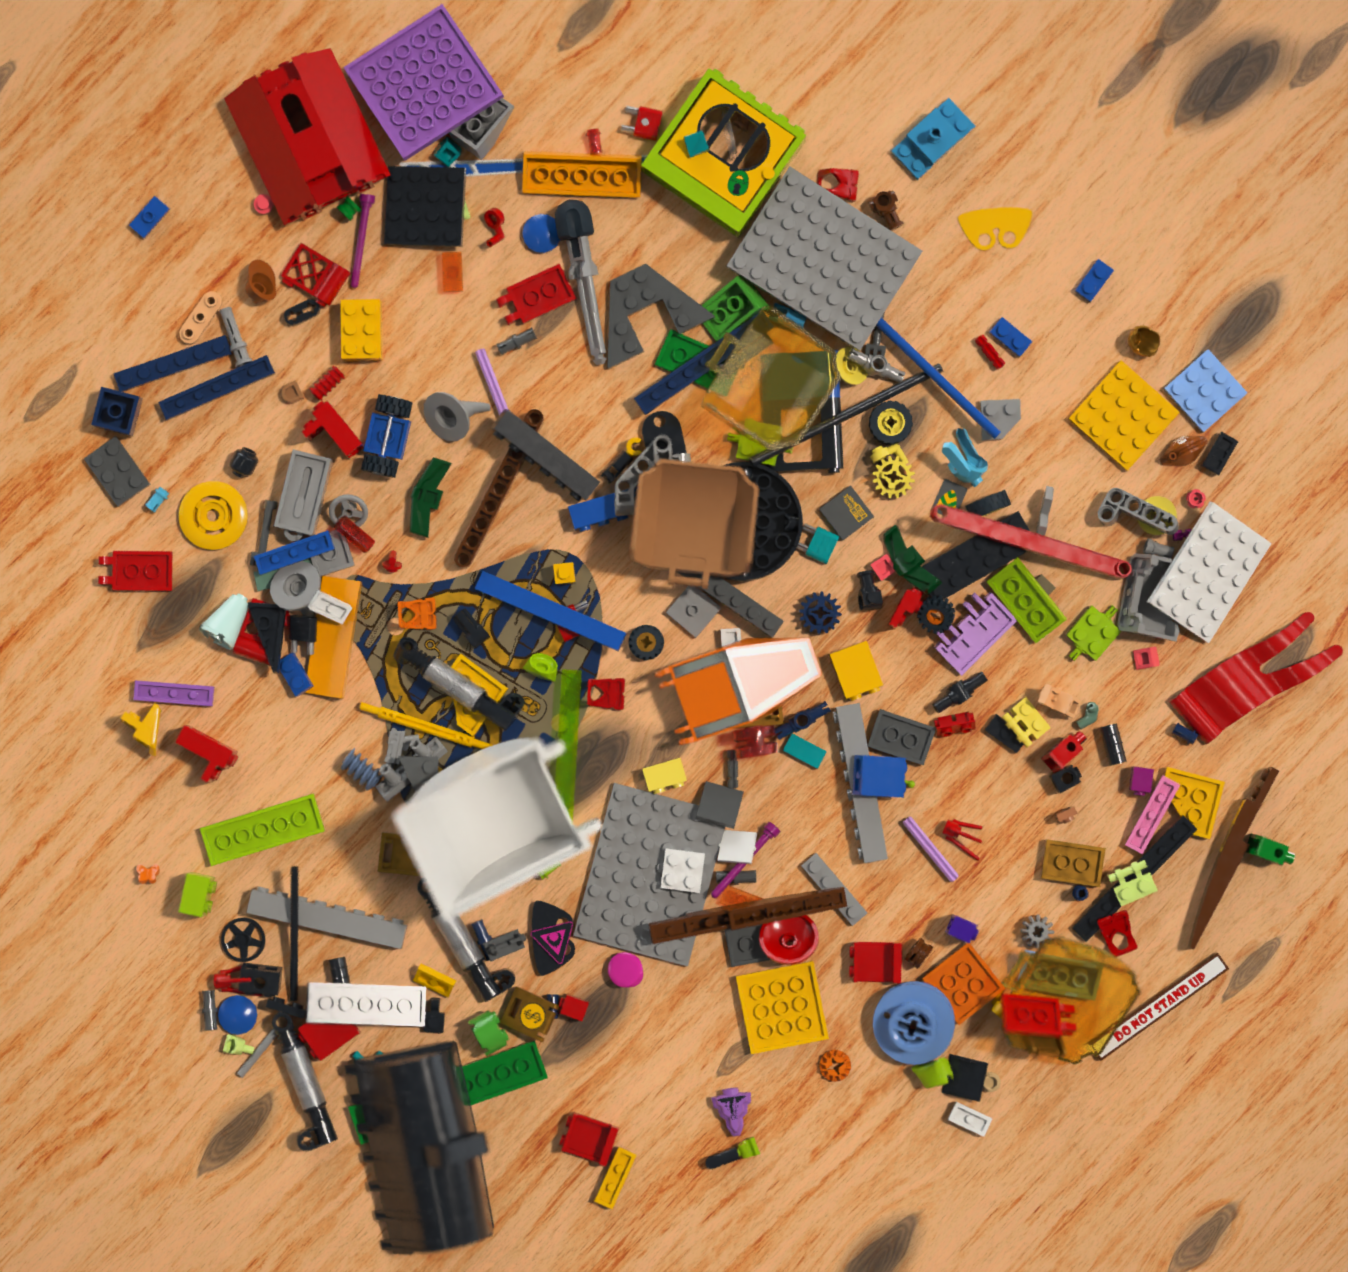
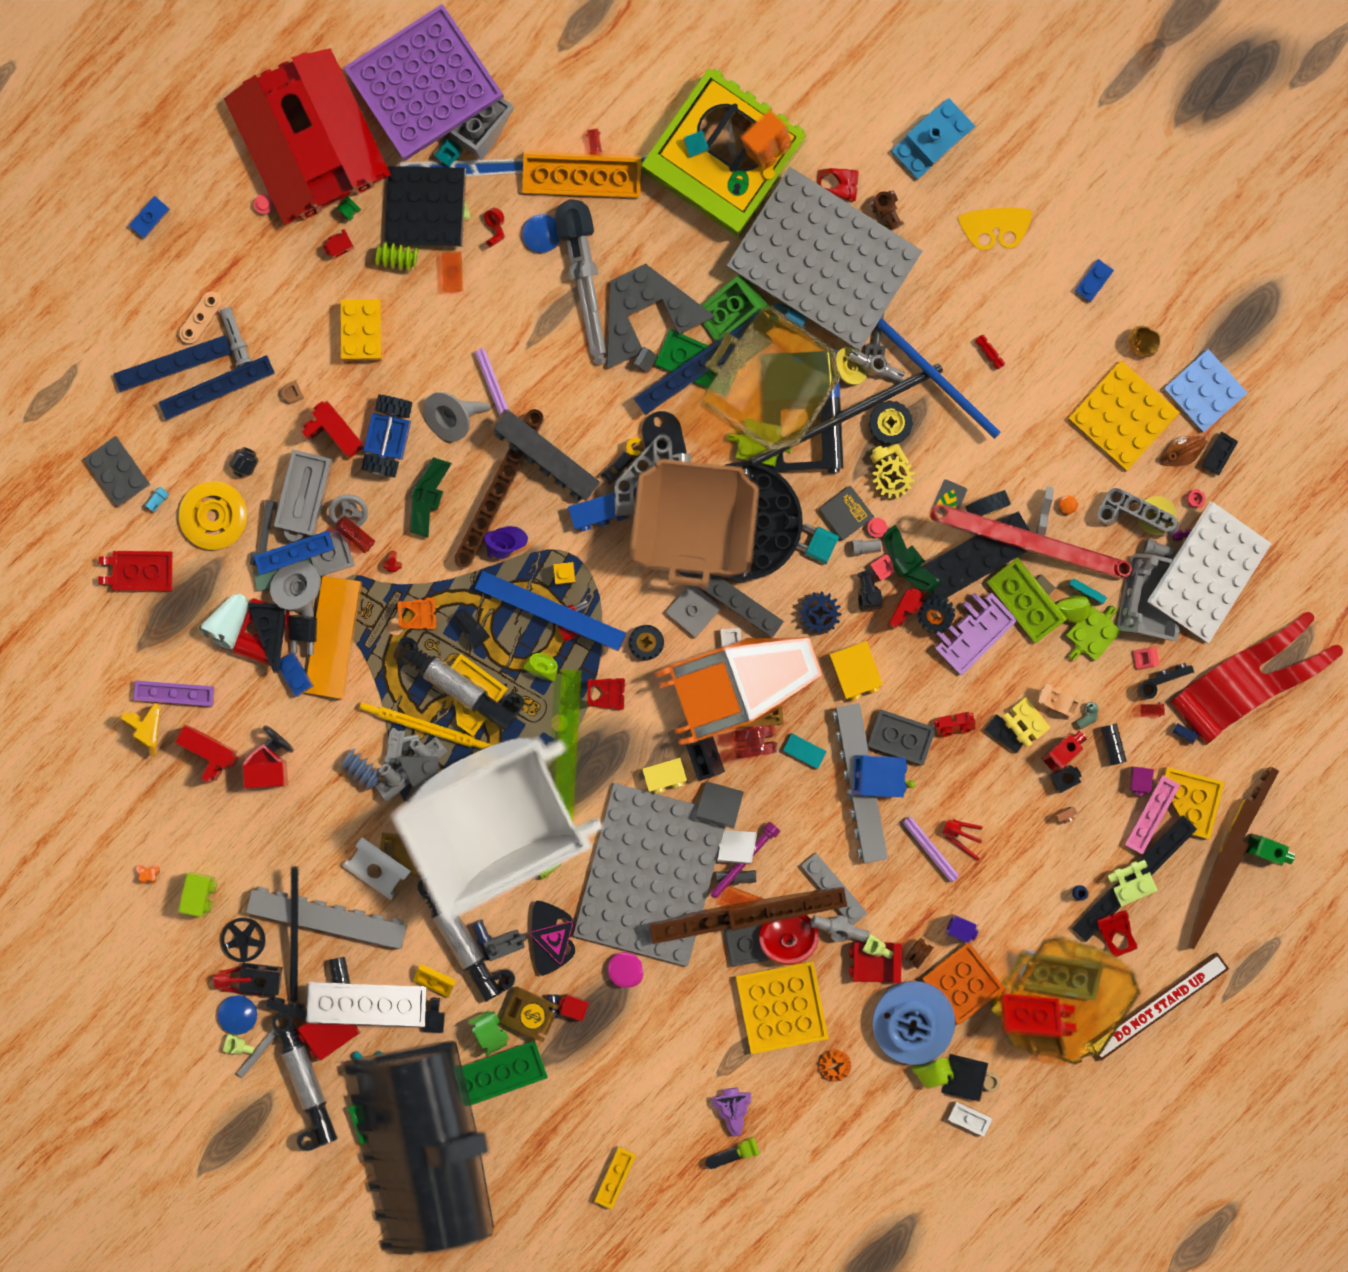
dark blue brick [91,387,143,437] -> none
lime plate [200,794,325,866] -> none
dark grey pin [202,990,218,1031] -> none
dark orange piece [245,259,276,304] -> none
red piece [281,243,350,308] -> none
black beam [284,299,320,326] -> none
white plate [308,590,352,624] -> none
red piece [309,366,345,401] -> none
magenta piece [350,194,375,288] -> none
red tile [496,263,576,325] -> none
dark grey pin [496,328,537,355] -> none
red panel [559,1112,619,1167] -> none
red piece [621,106,663,141] -> none
white plate [661,848,705,893] -> none
dark grey axle [727,750,738,788] -> none
dark blue pin [773,701,831,740] -> none
black pin [932,671,988,714] -> none
medium azure piece [942,428,988,487] -> none
light grey plate [980,399,1021,440] -> none
blue plate [989,317,1033,358] -> none
light grey gear [1020,914,1054,948] -> none
pearl gold plate [1041,839,1106,887] -> none
none -> red piece [243,725,294,788]
none -> red brick [323,229,355,259]
none -> white piece [342,837,411,900]
none -> lime piece [375,242,418,272]
none -> dark purple piece [484,526,528,559]
none -> dark grey tile [634,347,658,373]
none -> black brick [685,736,725,782]
none -> orange brick [741,110,792,170]
none -> light grey pin [810,915,869,943]
none -> light grey pin [852,539,881,556]
none -> yellowish green piece [863,935,893,959]
none -> coral plate [867,518,887,538]
none -> lime piece [1056,595,1091,623]
none -> orange tile [1058,495,1078,515]
none -> teal tile [1068,578,1107,605]
none -> black plate [1137,663,1194,699]
none -> clear red pin [1140,702,1165,717]

